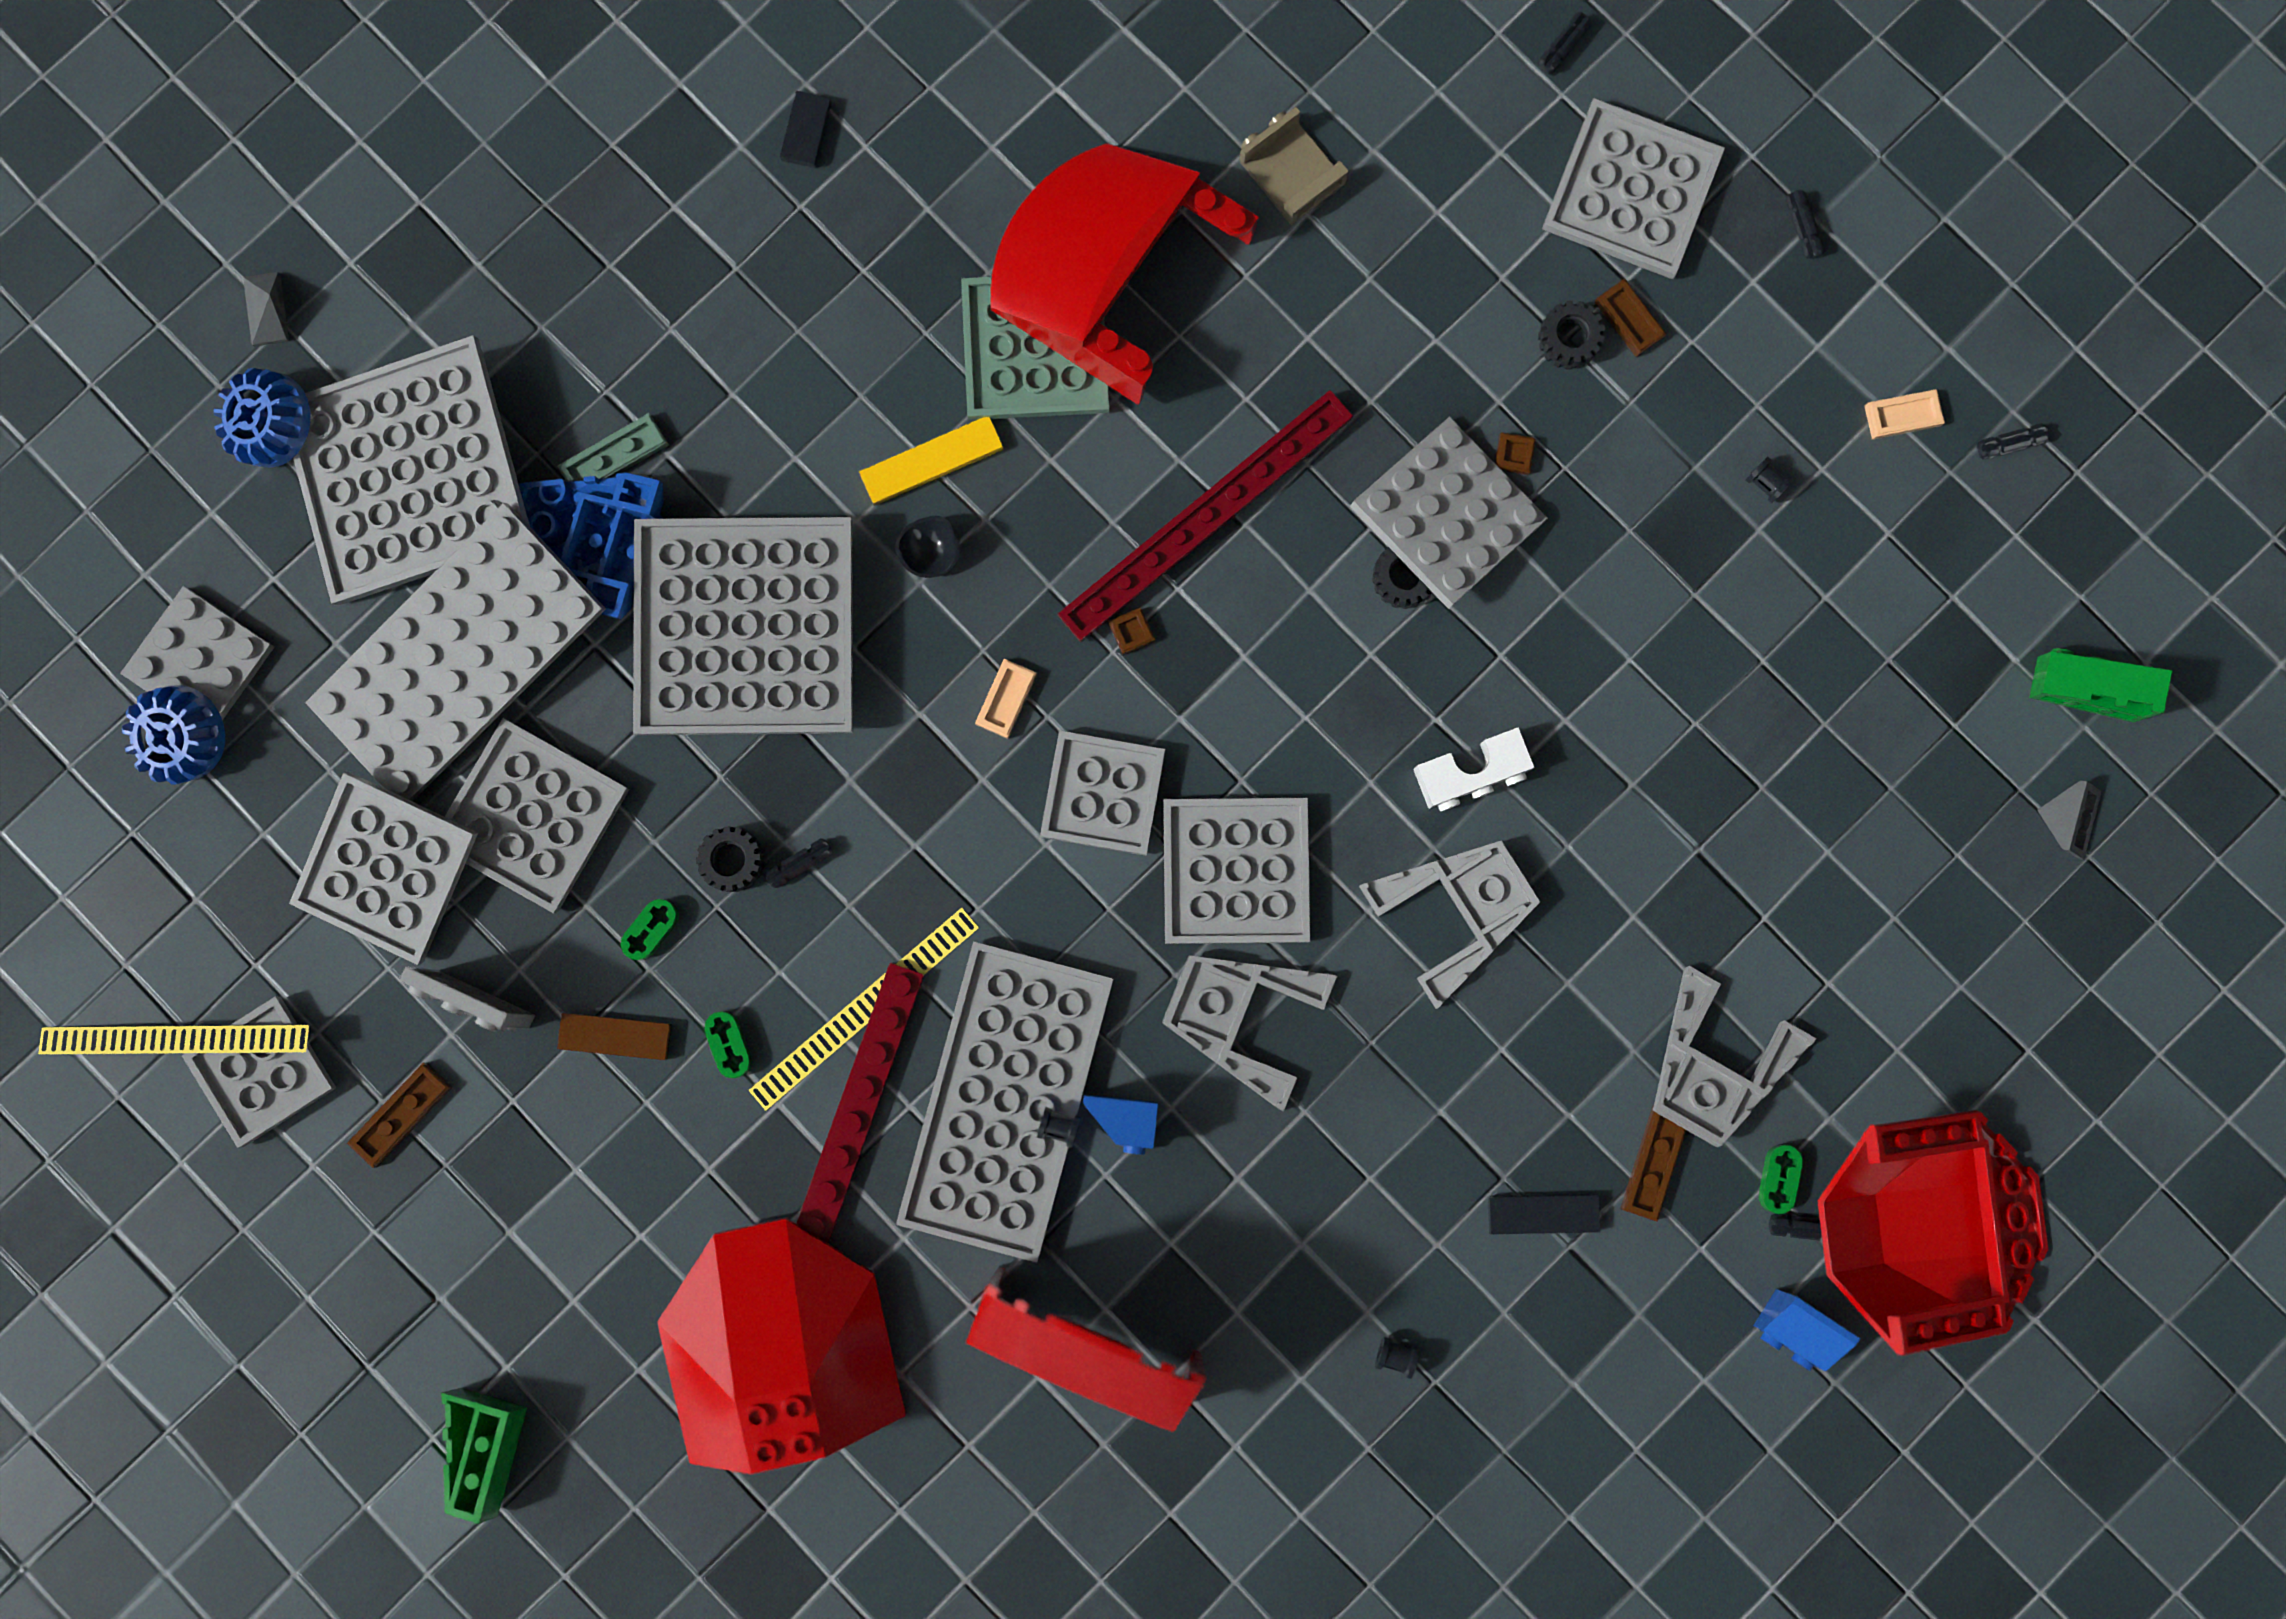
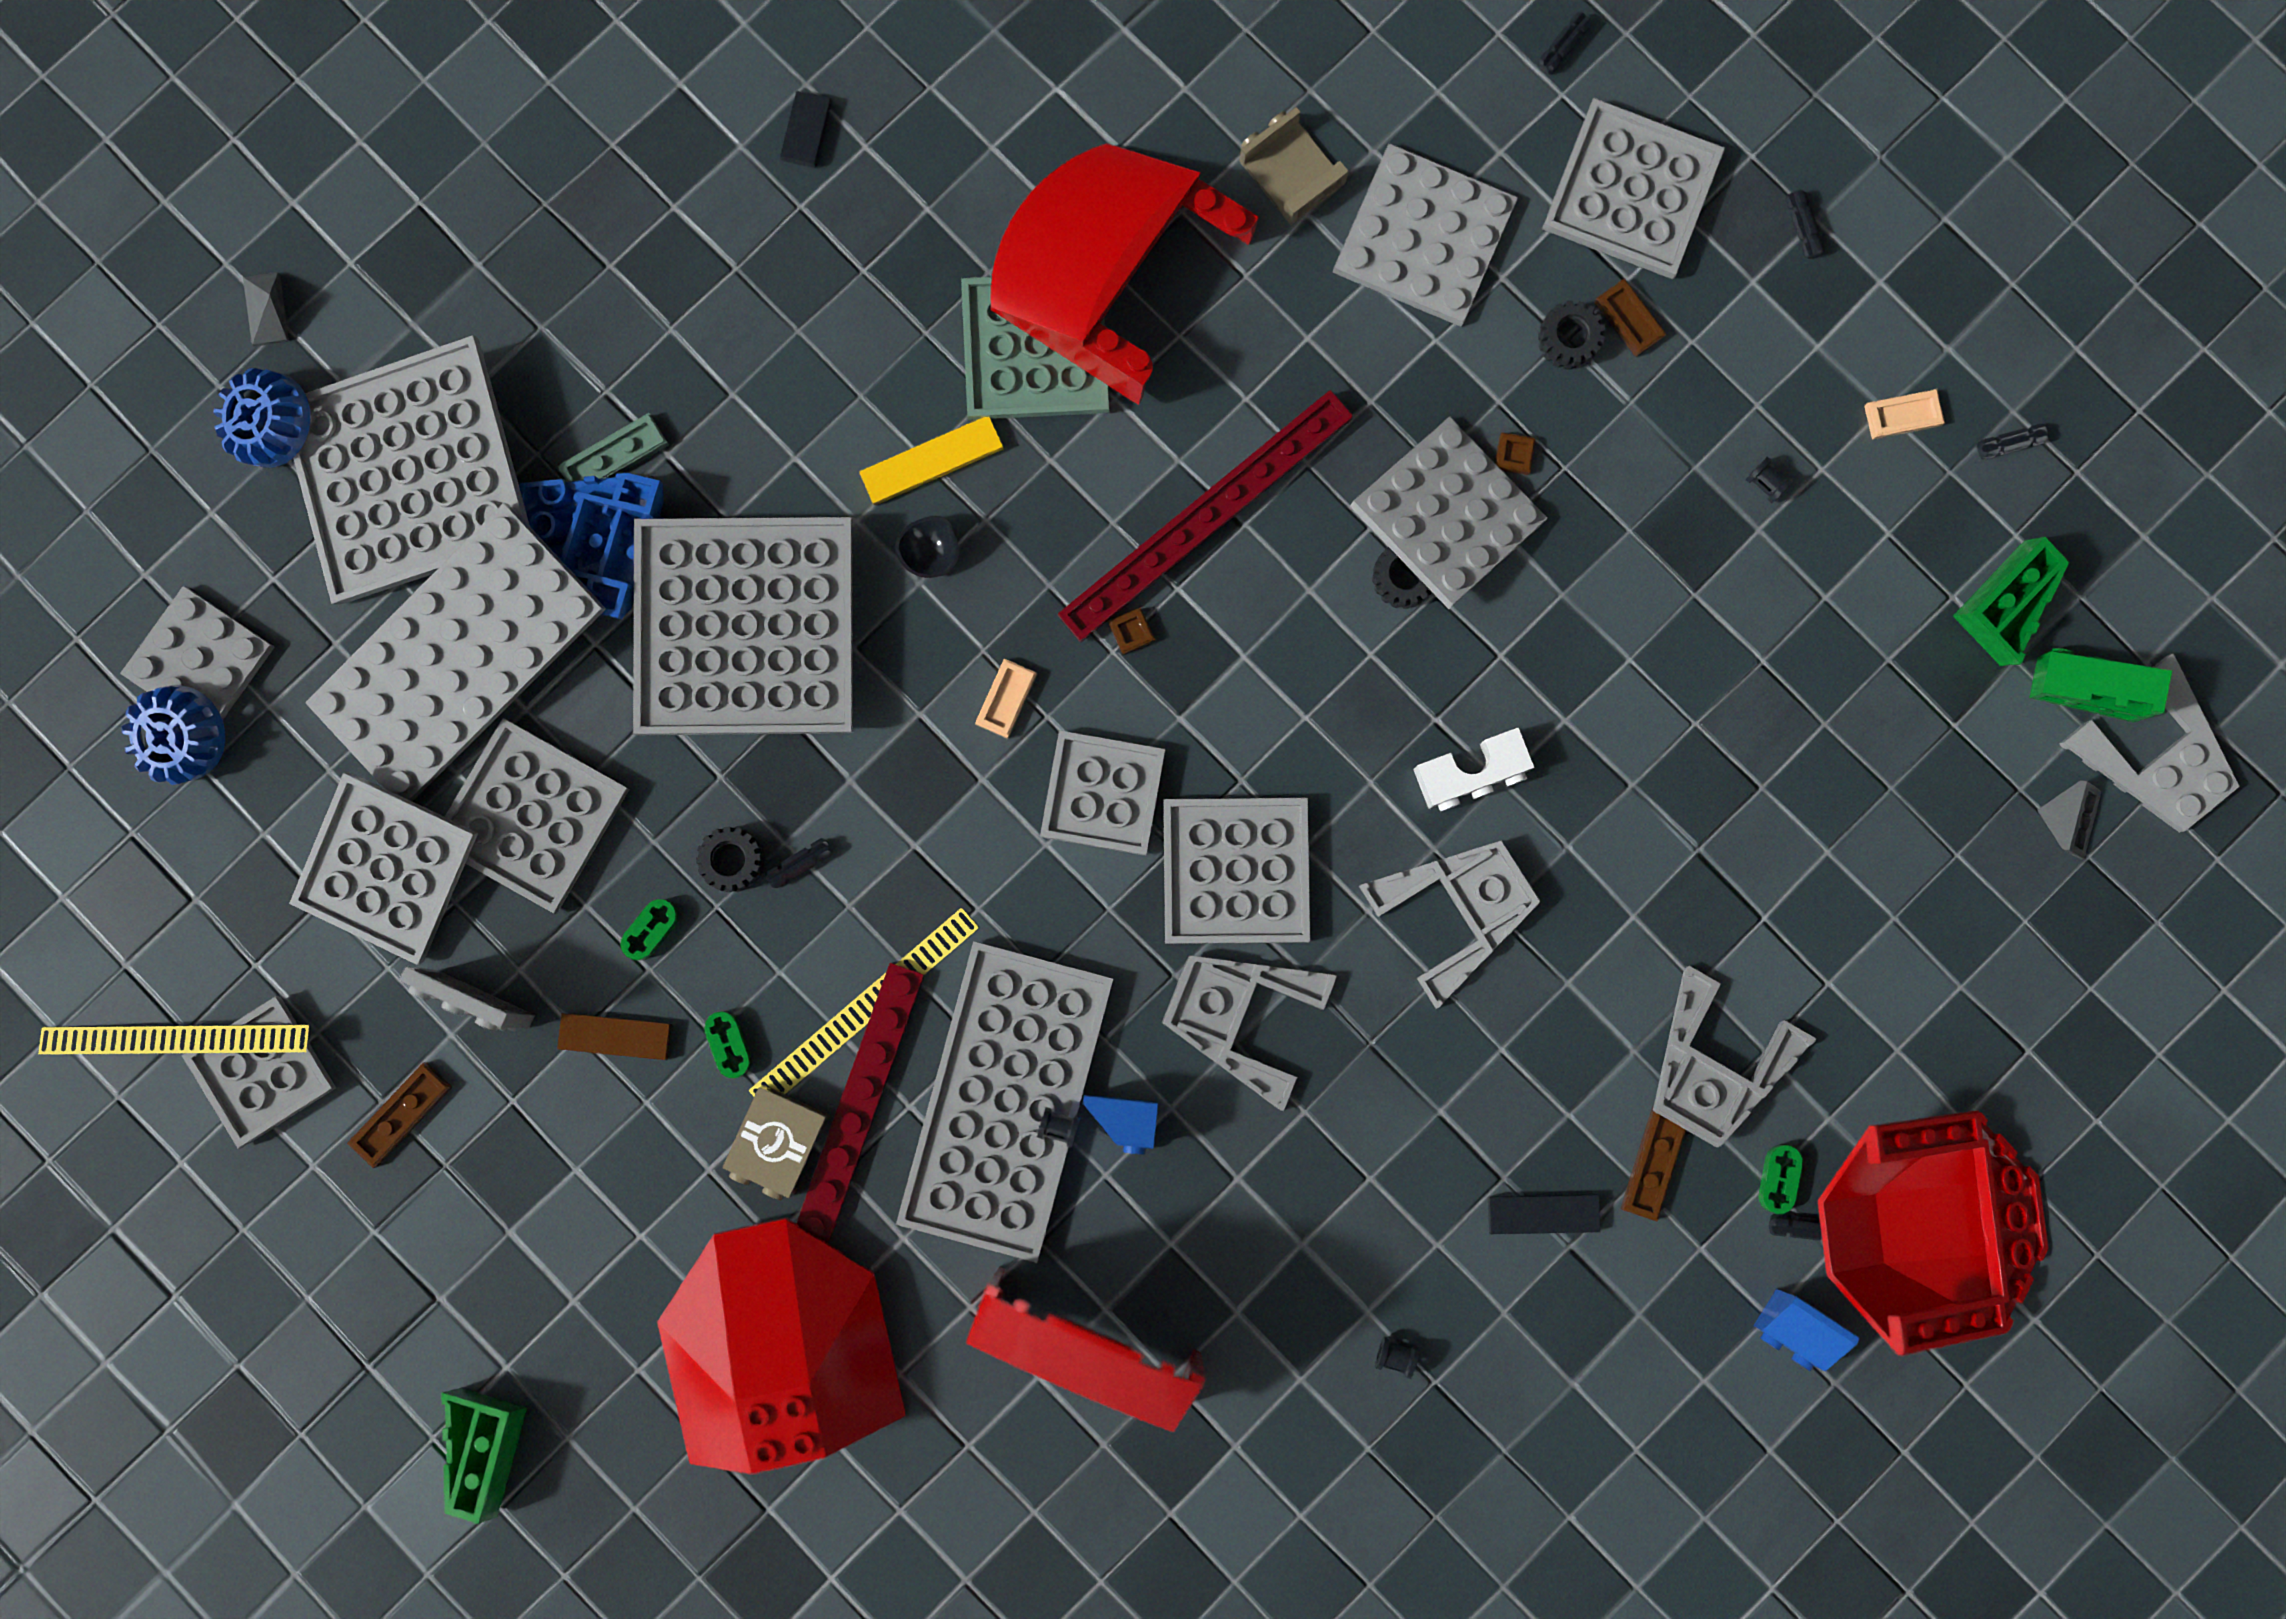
none -> dark tan panel [722,1085,830,1200]
none -> light grey plate [1333,144,1517,327]
none -> green wedge [1953,537,2069,666]
none -> light grey wing [2059,654,2239,832]

